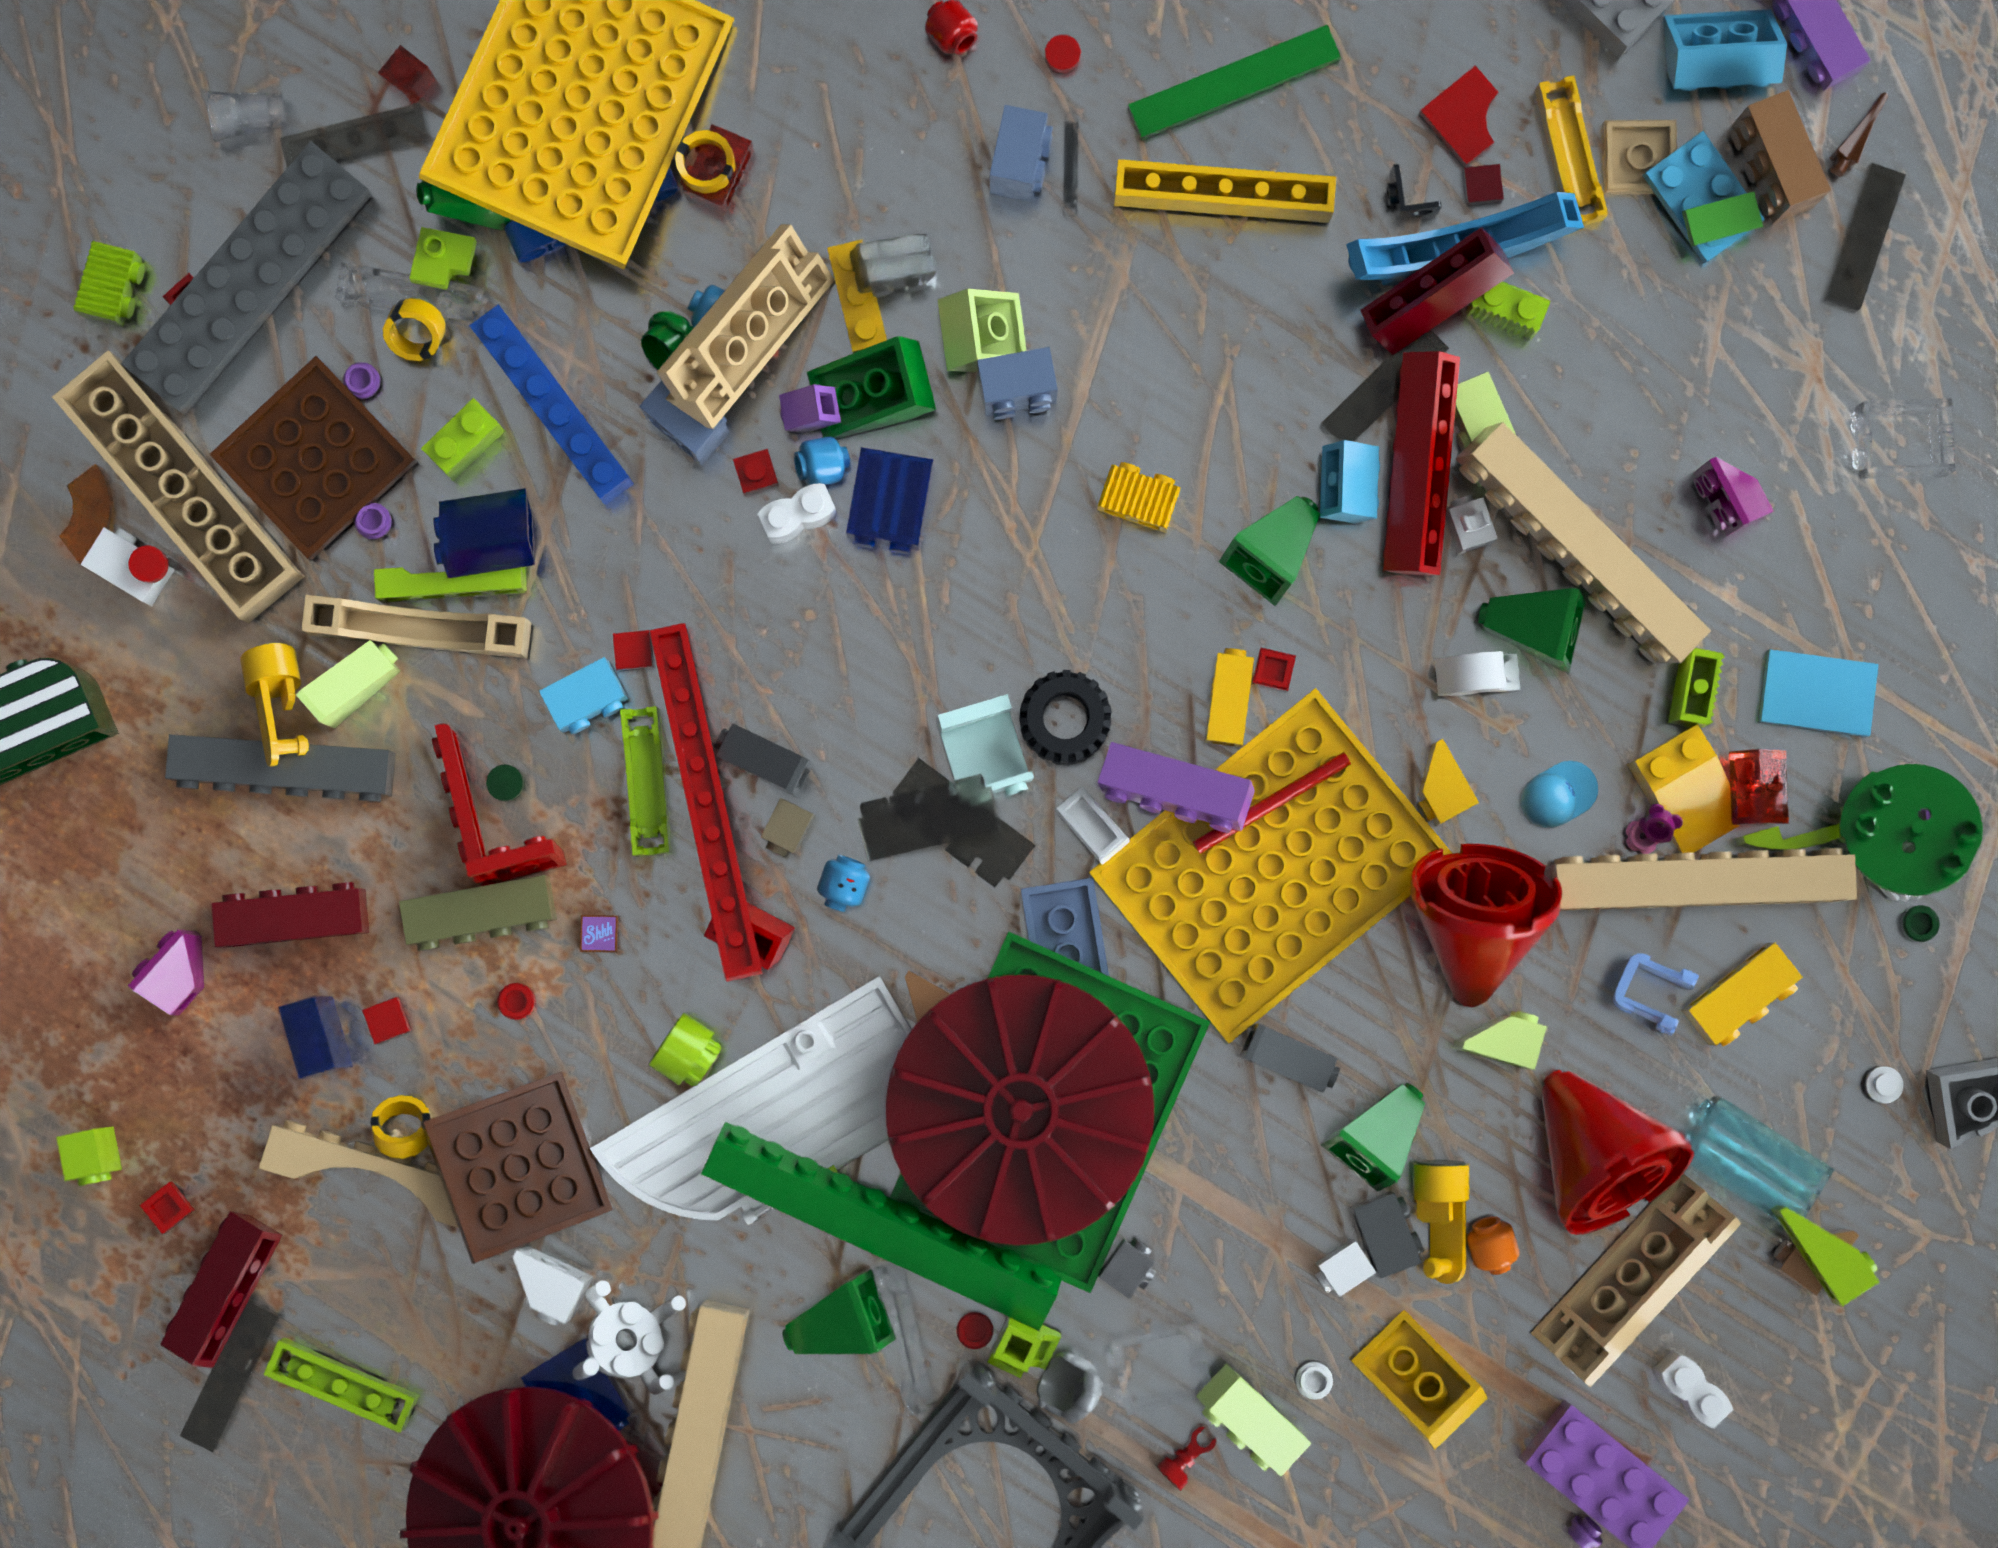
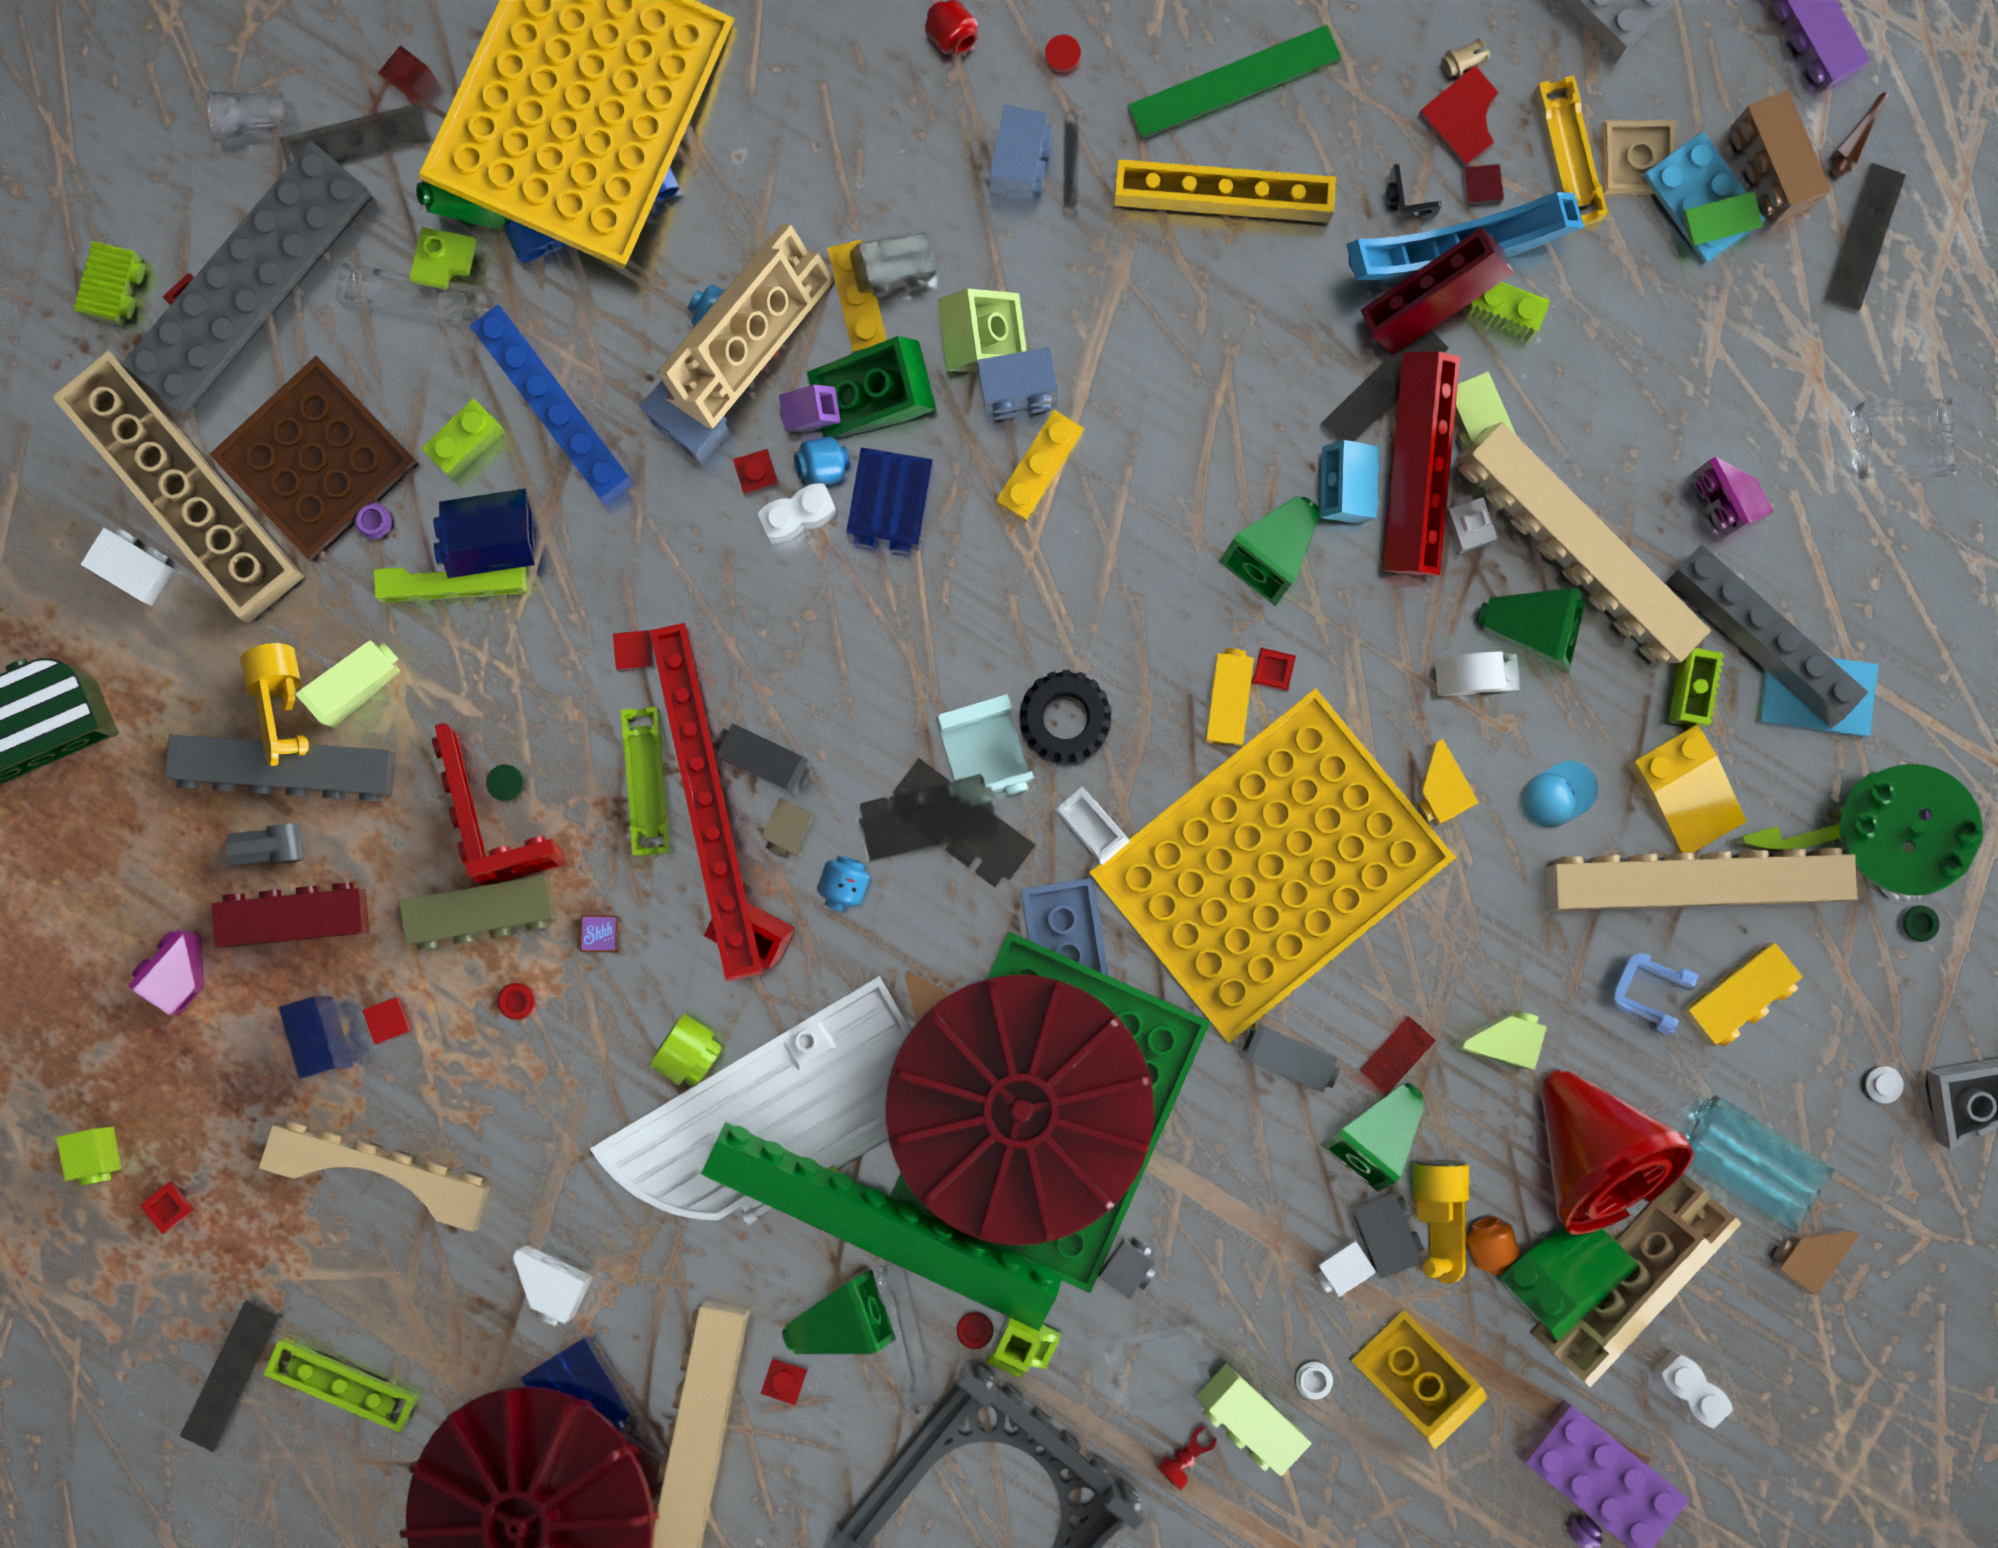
clear orange tile [59,464,113,564] -> none
red tile [128,545,169,584] -> none
dark red brick [160,1211,283,1368] -> none
tan arch [301,595,532,659] -> none
medium lavender plate [343,362,380,399] -> none
yellow piece [370,1095,431,1159] -> none
yellow piece [383,298,446,361] -> none
reddish brown plate [421,1071,613,1264] -> none
medium azure brick [539,657,628,735] -> none
white plate [573,1281,686,1395] -> none
green piece [641,311,694,370] -> none
yellow piece [675,130,736,194] -> none
clear red brick [680,124,754,215] -> none
light grey hair [1037,1351,1104,1424] -> none
yellow brick [1097,462,1181,533] -> none
medium lavender brick [1097,742,1255,833] -> none
red axle [1192,752,1351,854] -> none
red cone [1410,844,1563,1007] -> none
bright pink plate [1626,818,1659,854] -> none
magenta plate [1639,804,1683,843] -> none
medium azure slope [1663,9,1787,91] -> none
clear red brick [1729,749,1789,826] -> none
lime slope [1771,1205,1880,1307] -> none
none -> dark grey piece [226,823,304,866]
none -> red plate [760,1357,808,1405]
none -> yellow plate [996,410,1084,522]
none -> clear red tile [1358,1016,1436,1095]
none -> tan pin [1441,38,1490,77]
none -> green slope [1500,1227,1639,1341]
none -> dark grey brick [1667,544,1868,728]

